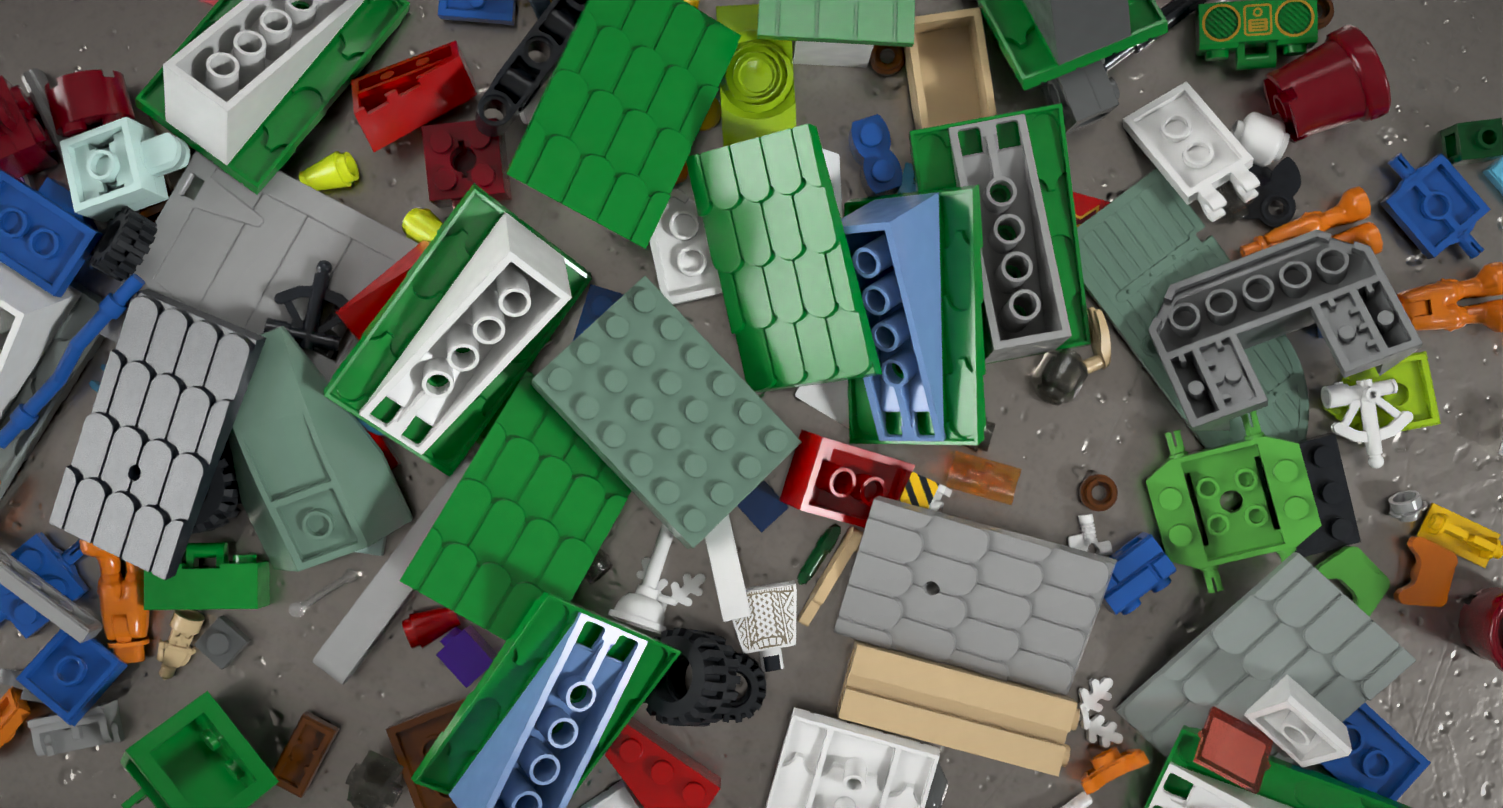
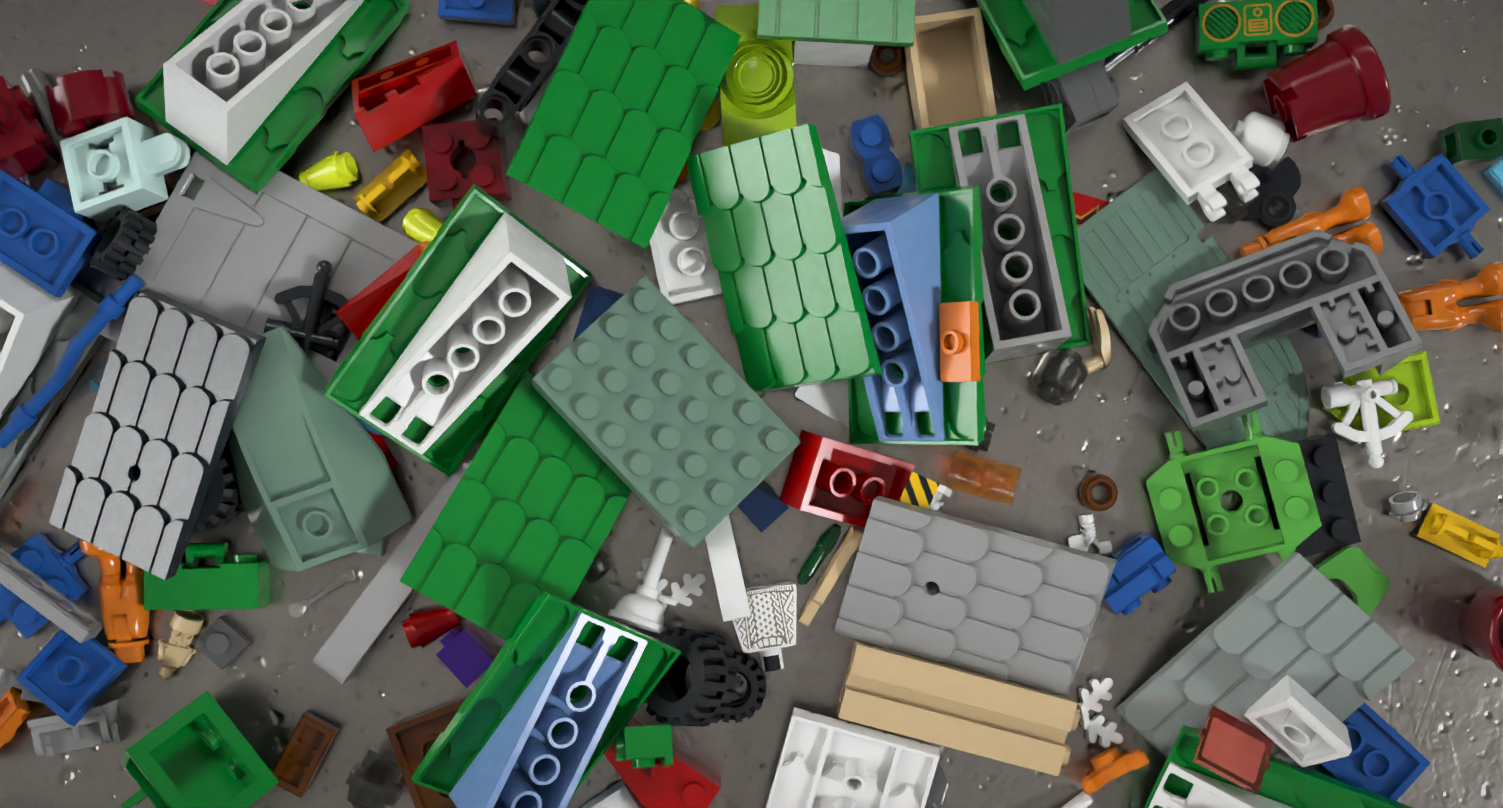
orange piece [1393,536,1458,607] -> none
none -> yellow hinge [353,149,427,224]
none -> green brick [614,724,673,769]
none -> orange plate [939,301,980,382]

